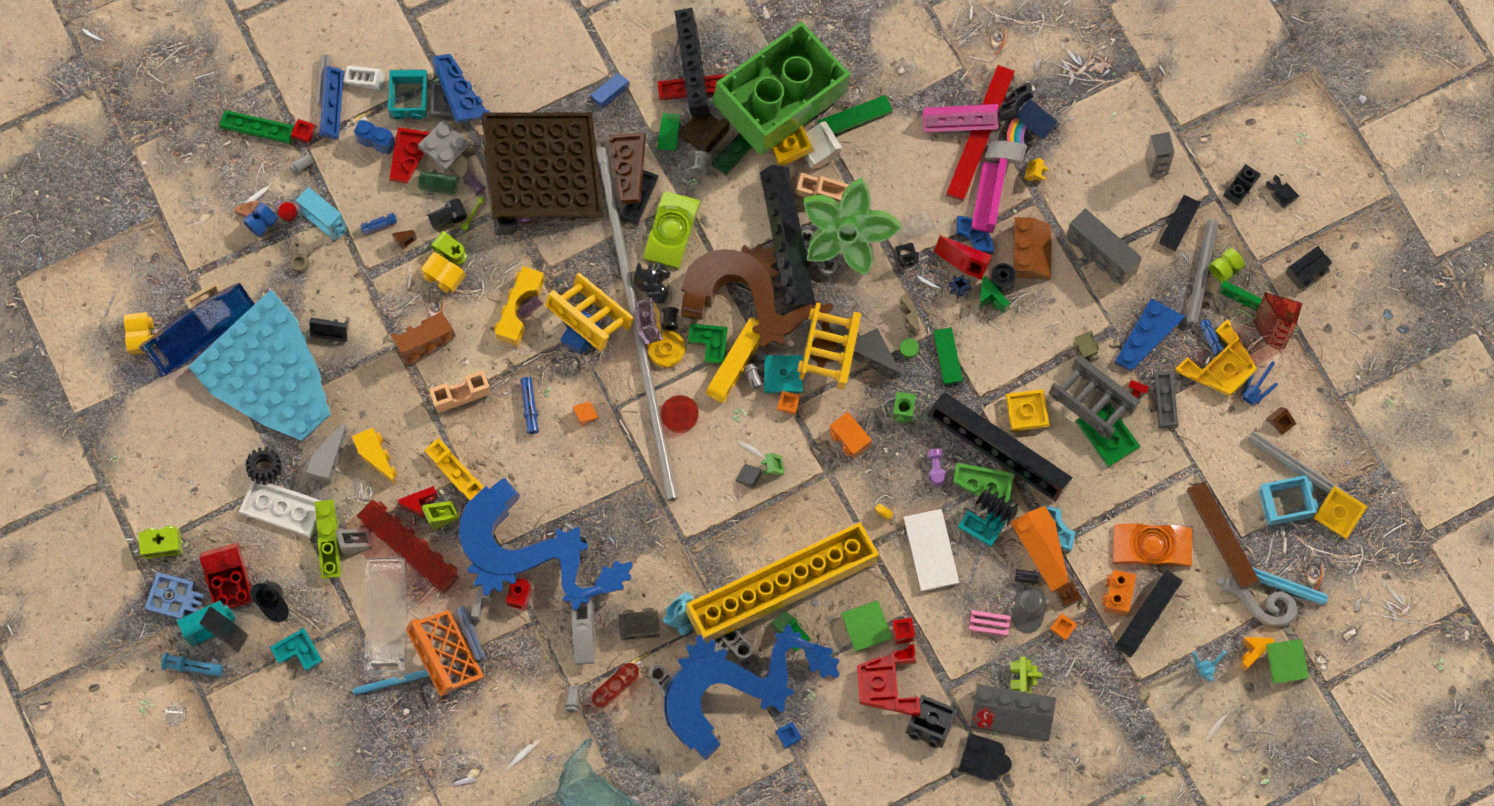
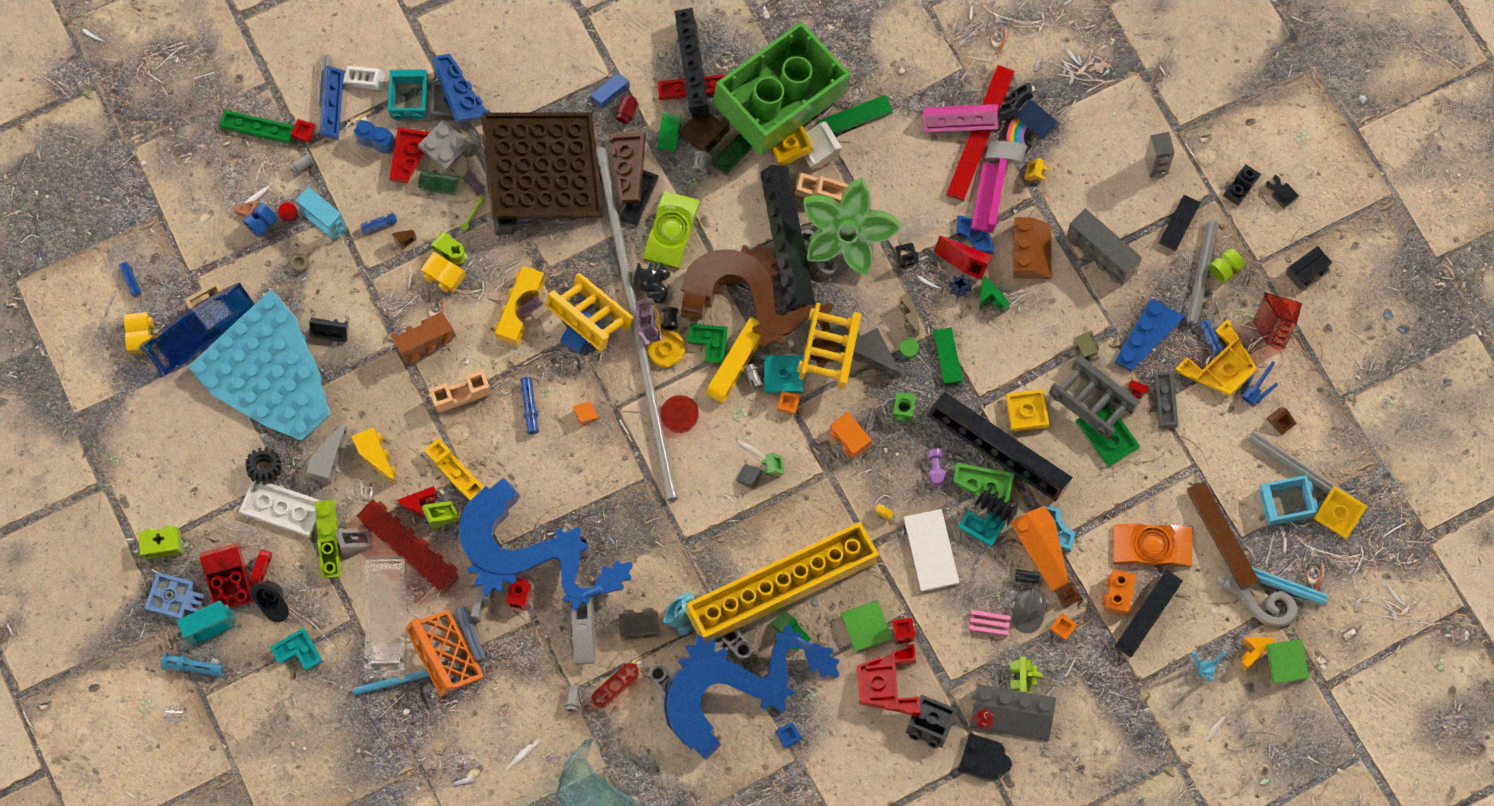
black slope [199,606,249,652] -> none
black piece [427,198,468,230] -> none
black wheel [990,263,1016,295] -> none
green tile [1219,280,1293,325] -> none
none -> blue axle [119,262,141,297]
none -> red beam [250,549,272,585]
none -> dark red brick [615,95,639,124]

